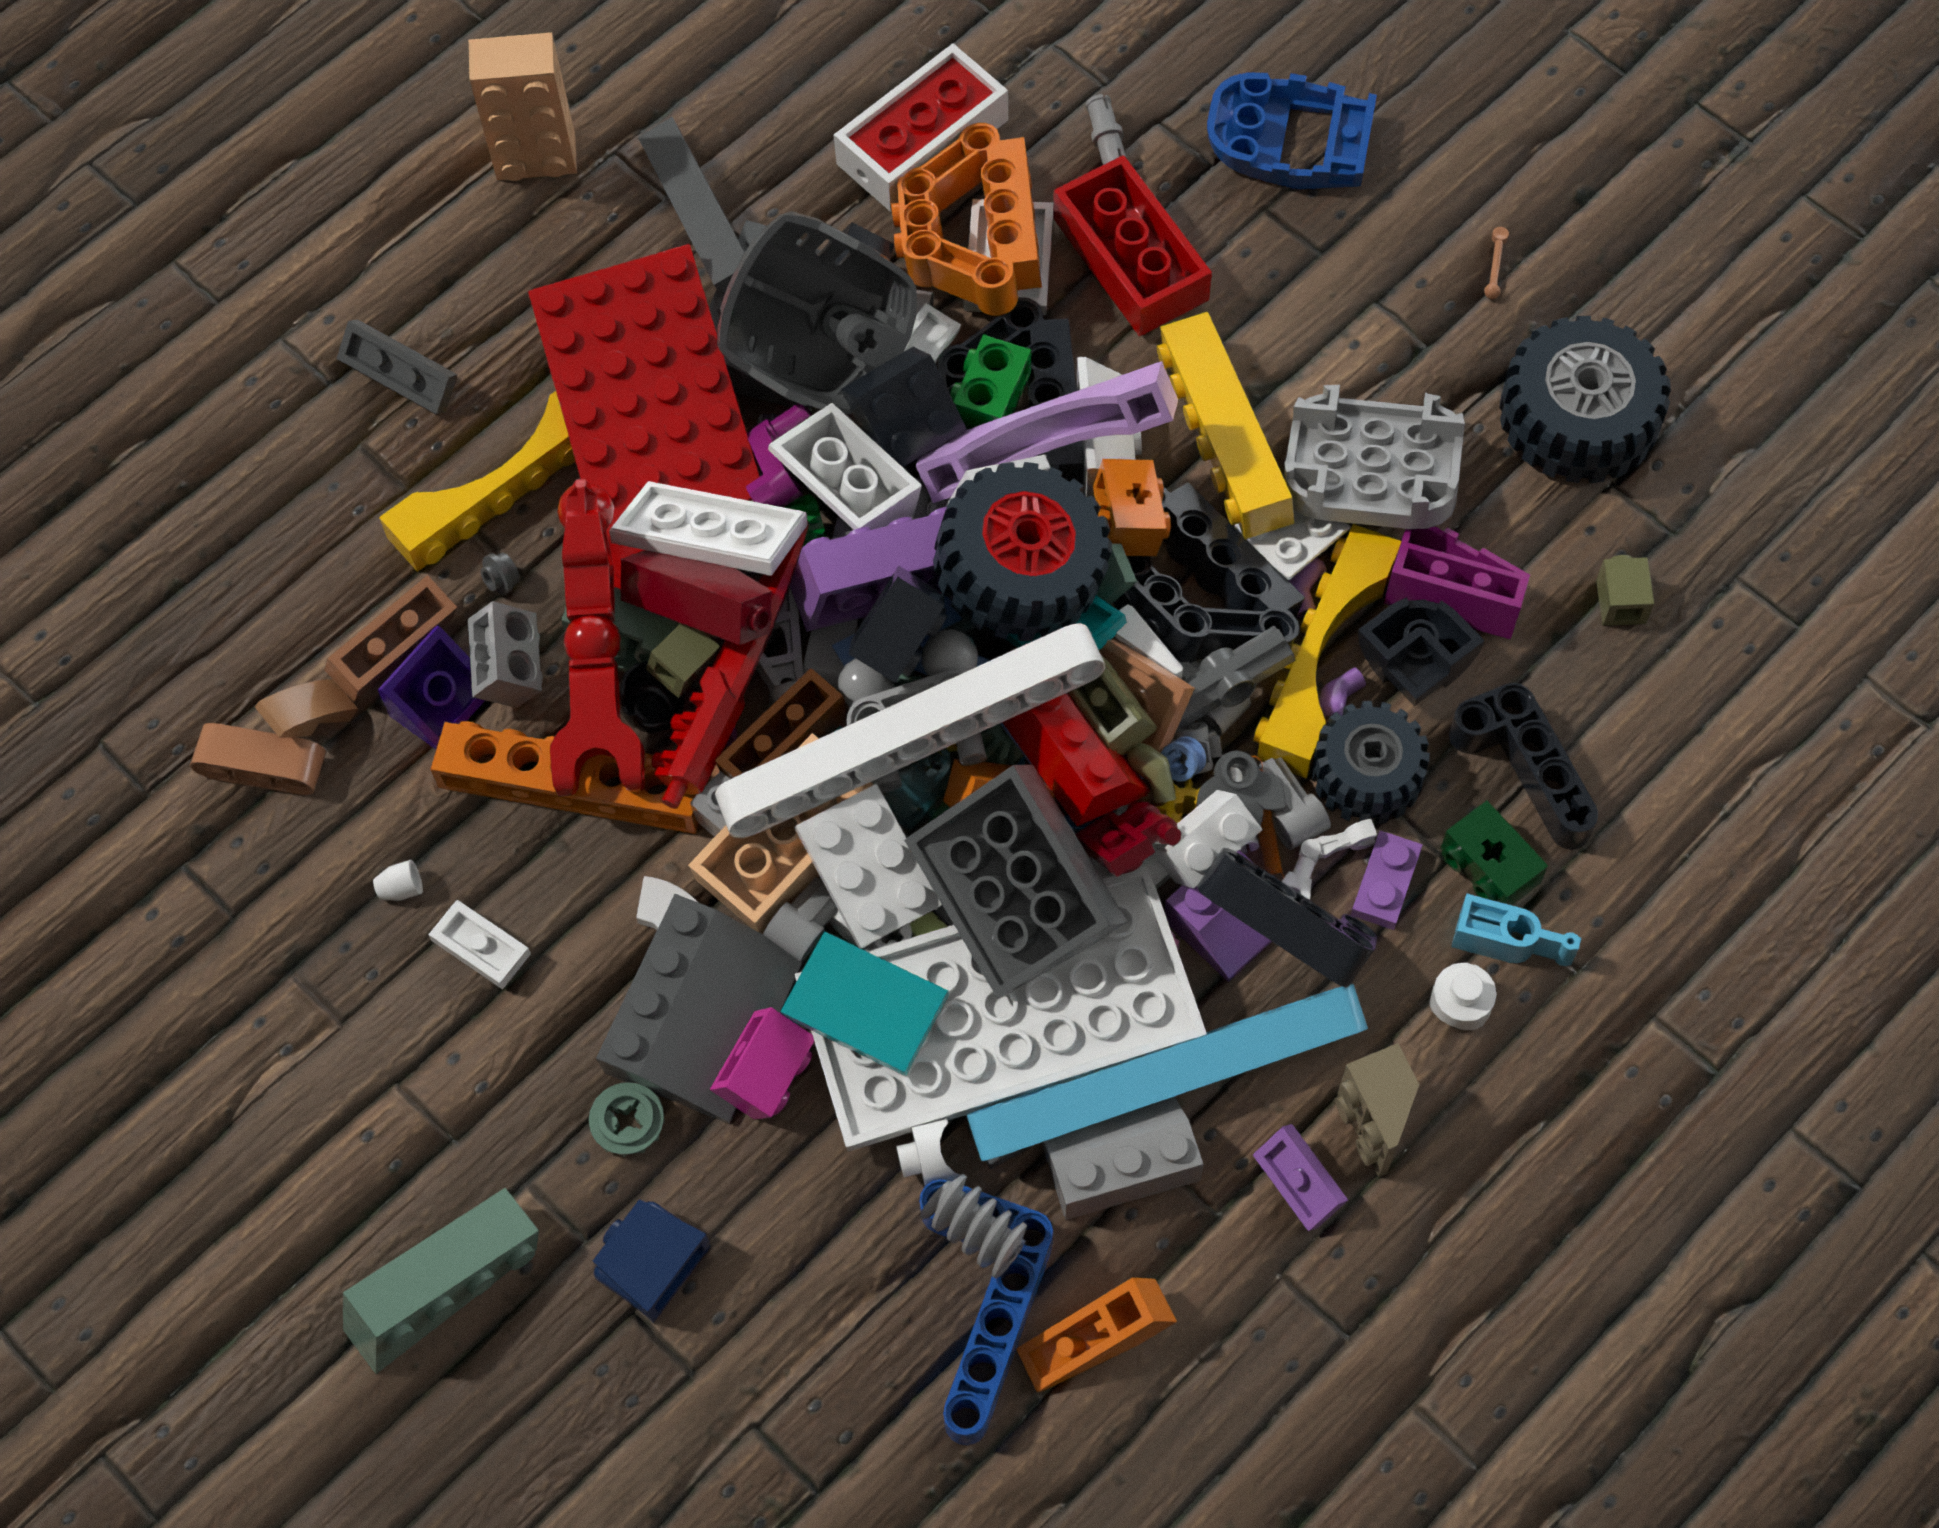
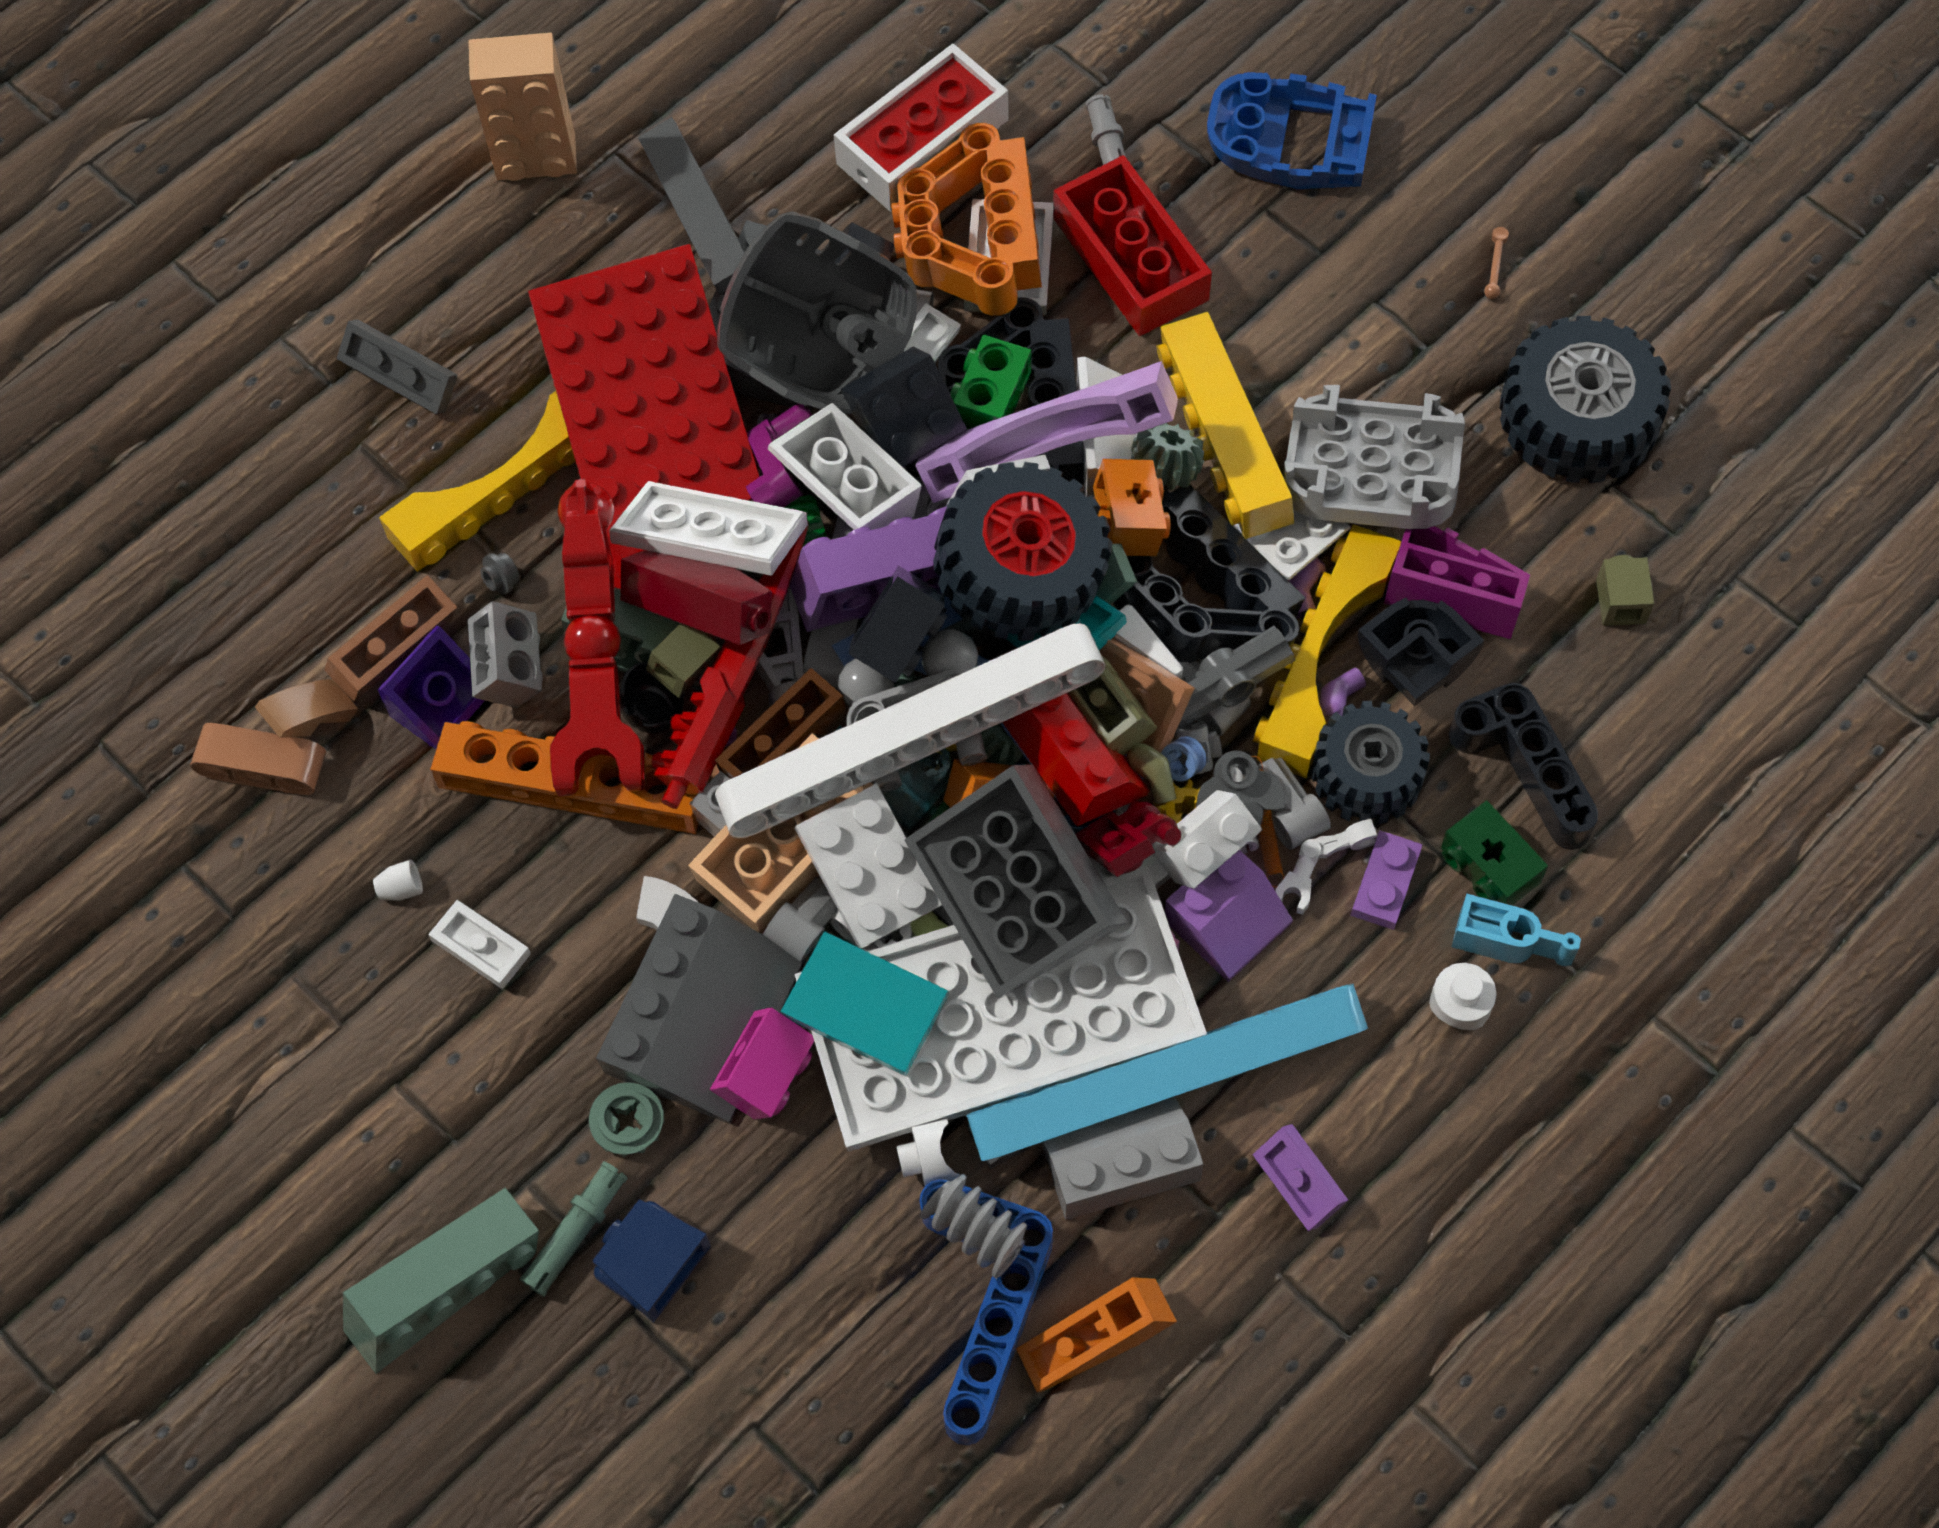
black beam [1197,847,1377,987] -> none
dark tan slope [1335,1043,1419,1177] -> none
none -> sand green pin [519,1161,628,1297]
none -> sand green gear [1131,423,1204,490]

